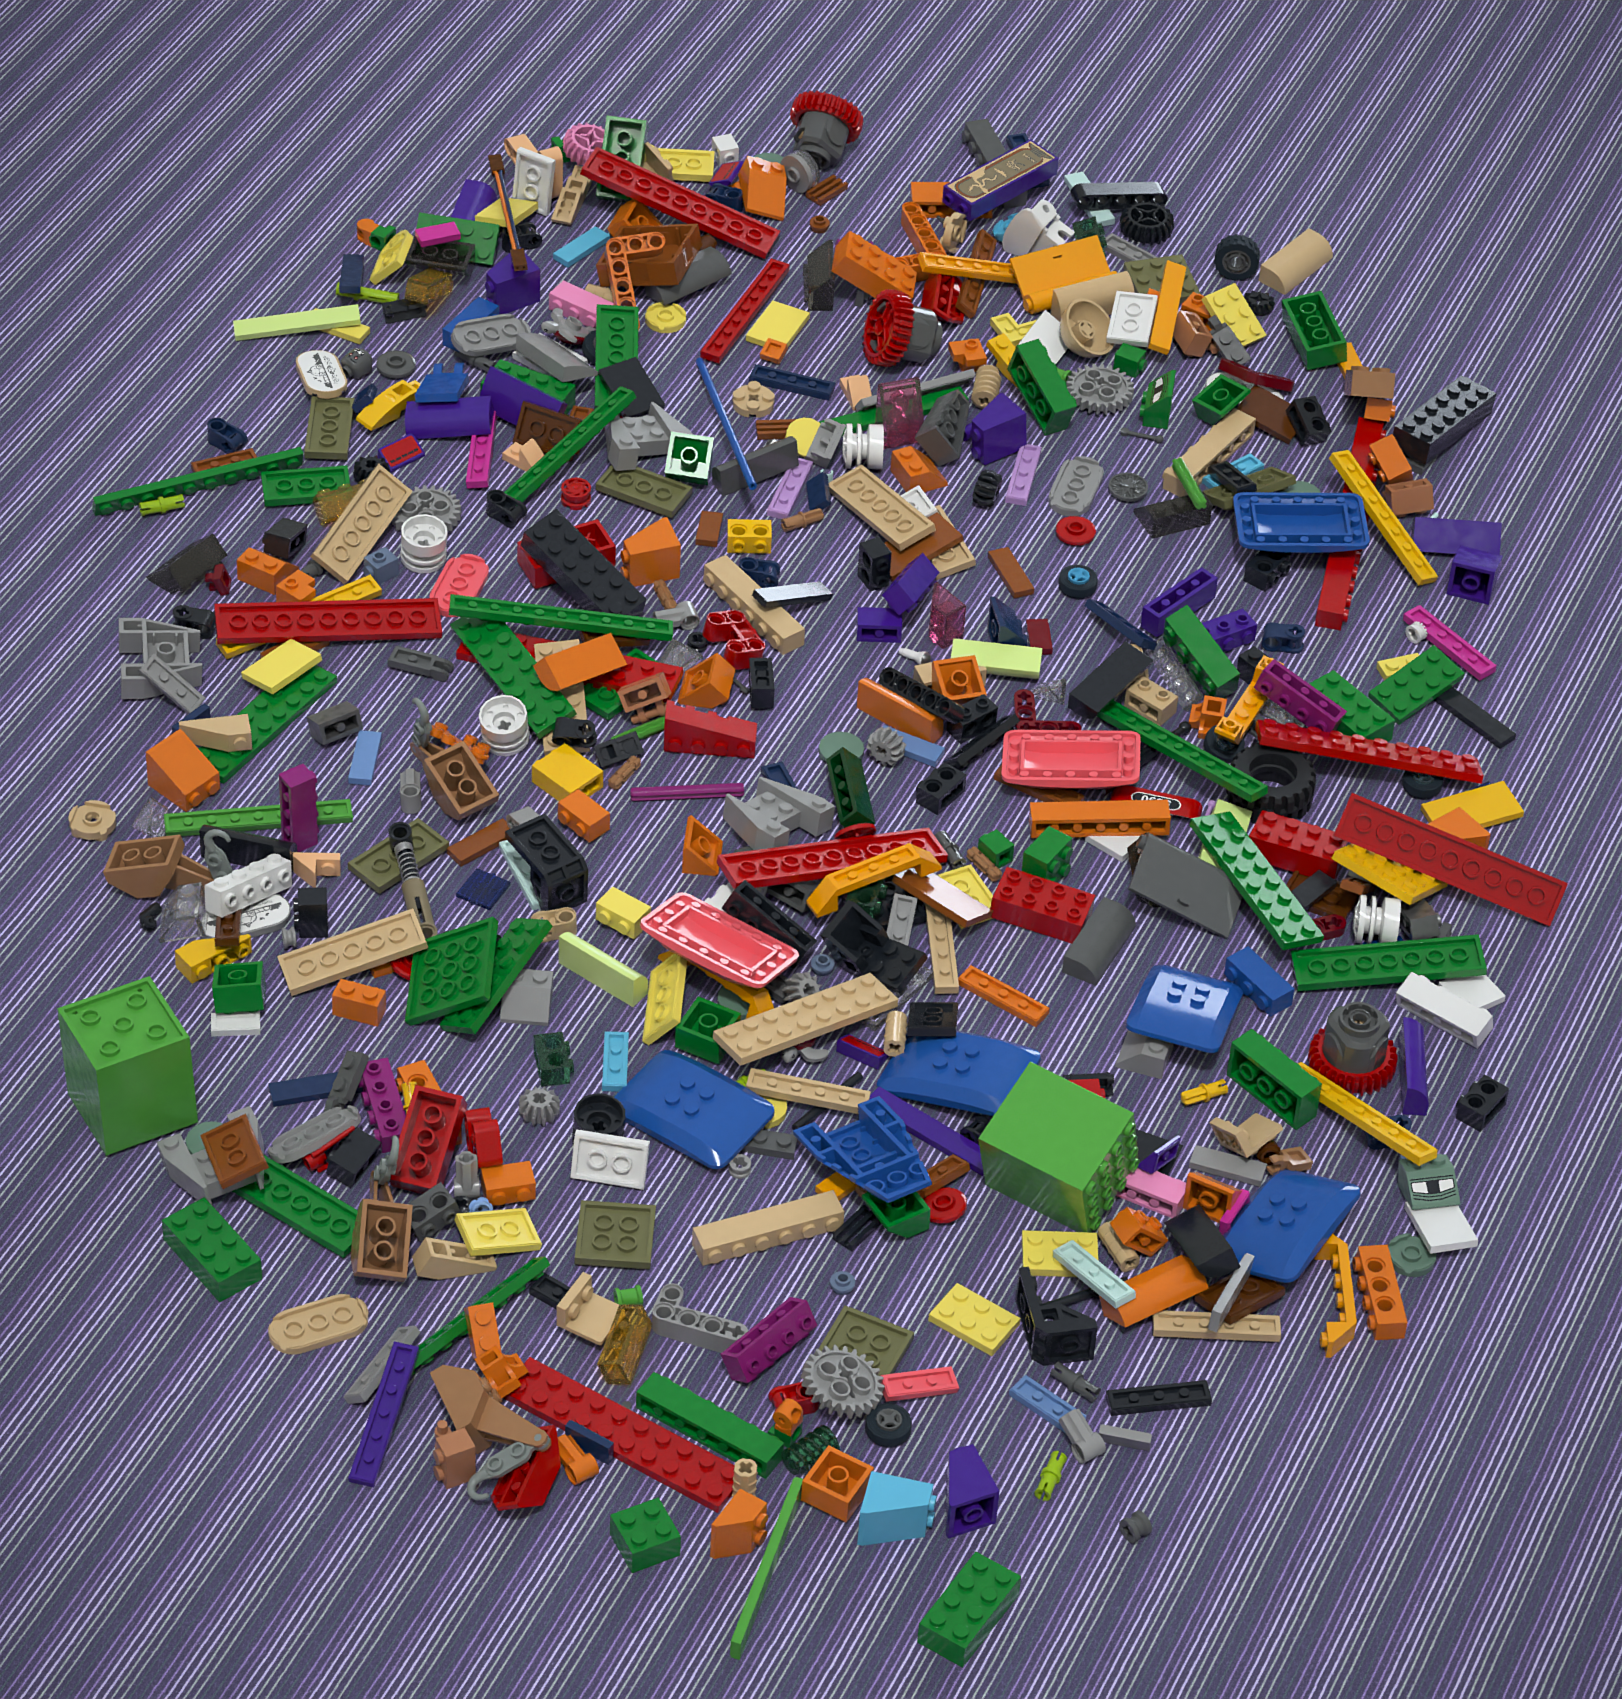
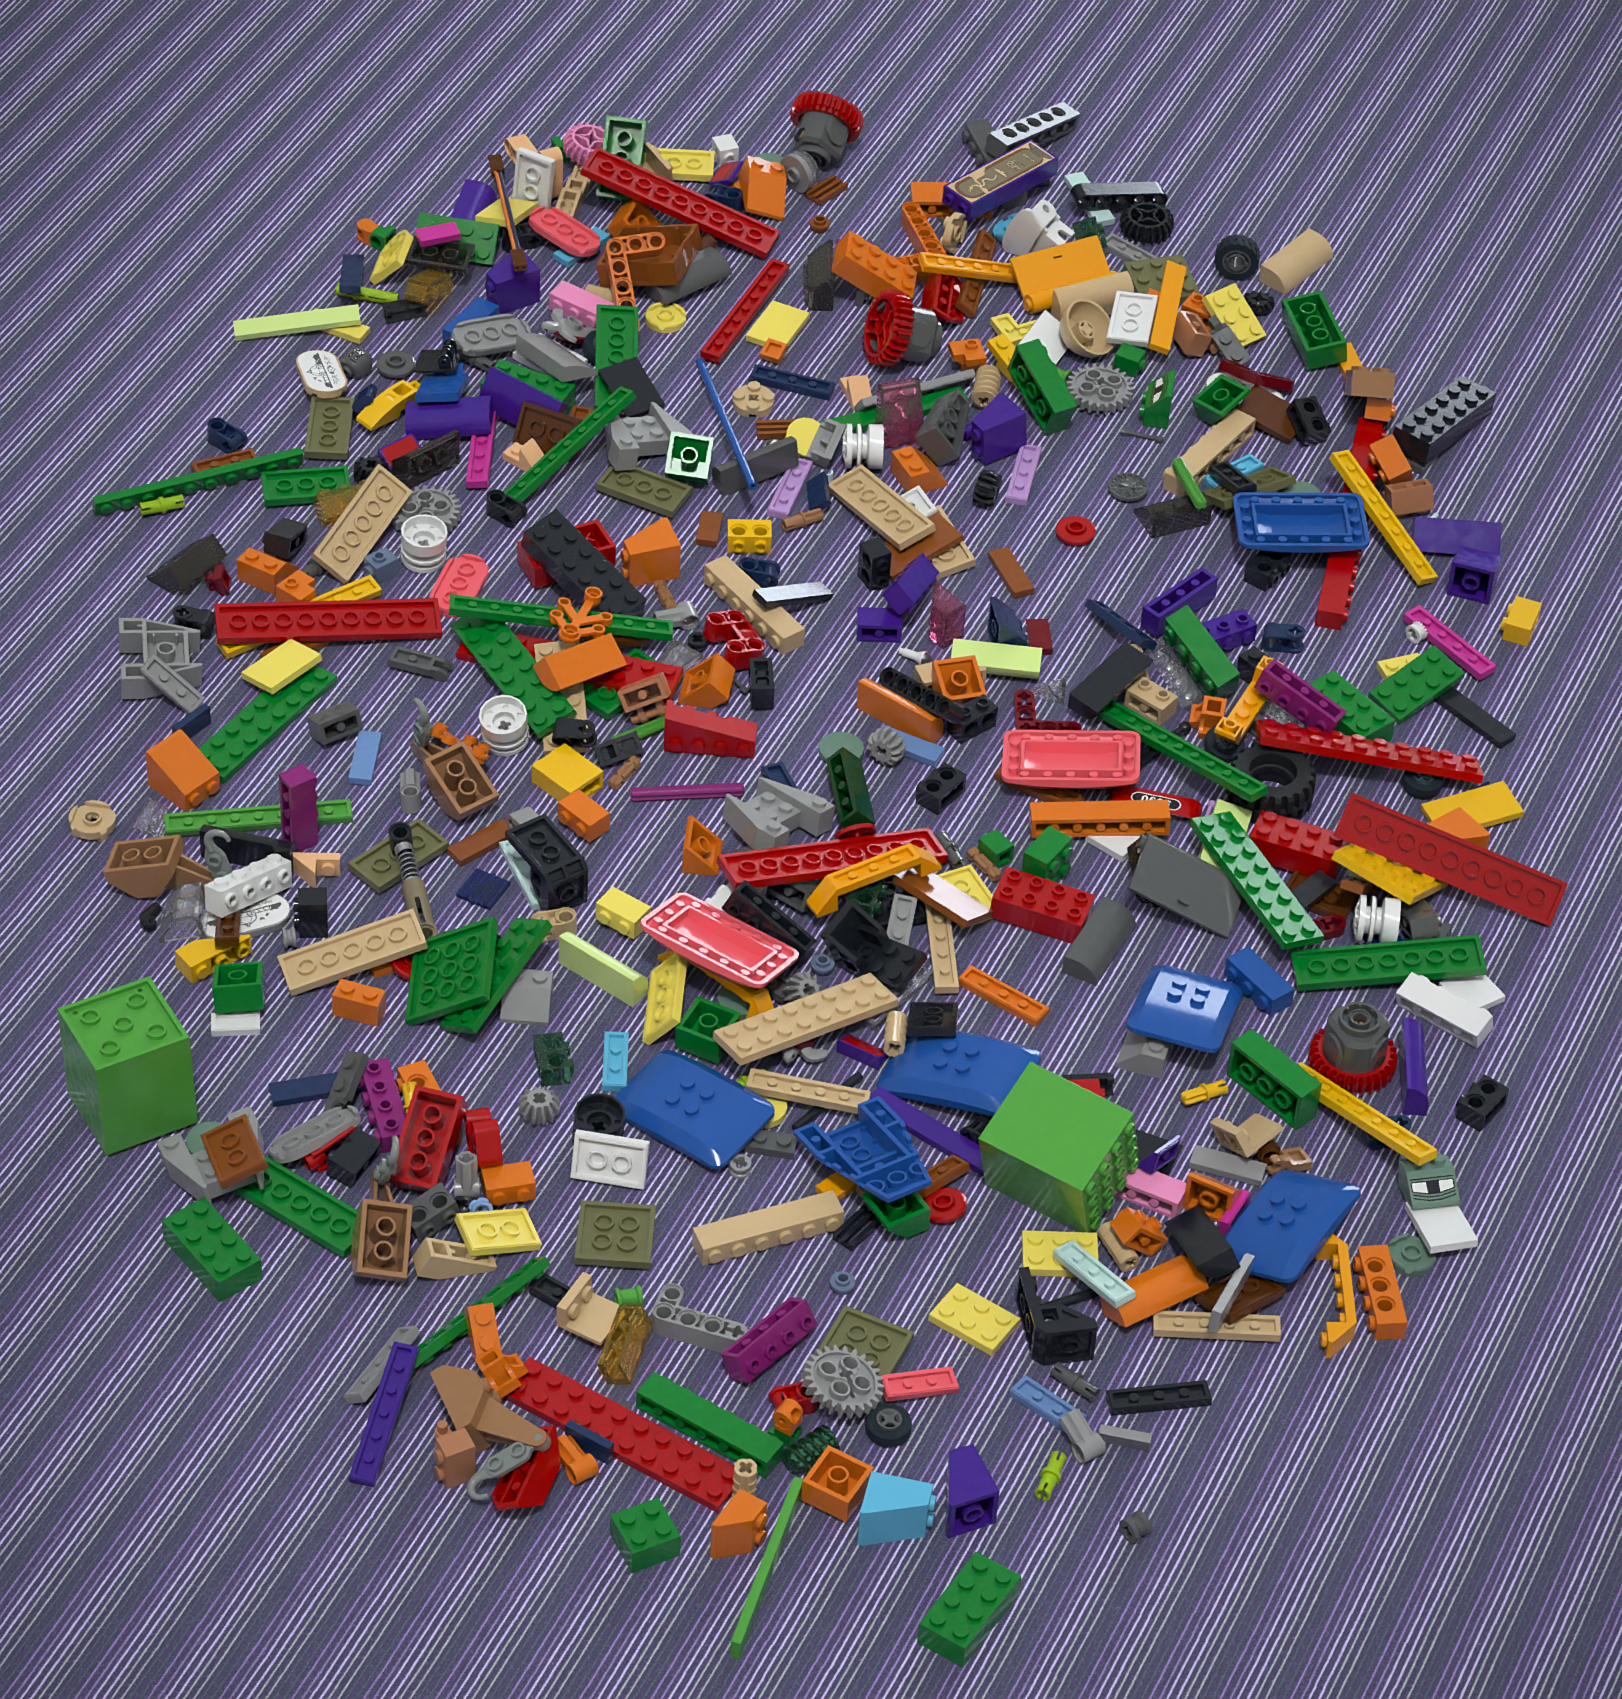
tan slope [179,714,252,752] -> none
tan tile [268,1294,369,1354] -> none
red wheel [561,477,591,510] -> none
black plate [943,713,1020,770] -> none
light grey tile [1048,456,1104,516] -> none
black wheel [1058,565,1098,598] -> none
none -> clear smoke slope [392,429,460,489]
none -> black hinge [413,338,463,374]
none -> coral tile [529,206,600,257]
none -> orange plant [549,587,613,644]
none -> dark grey brick [984,102,1080,158]
none -> yellow brick [1500,596,1542,646]

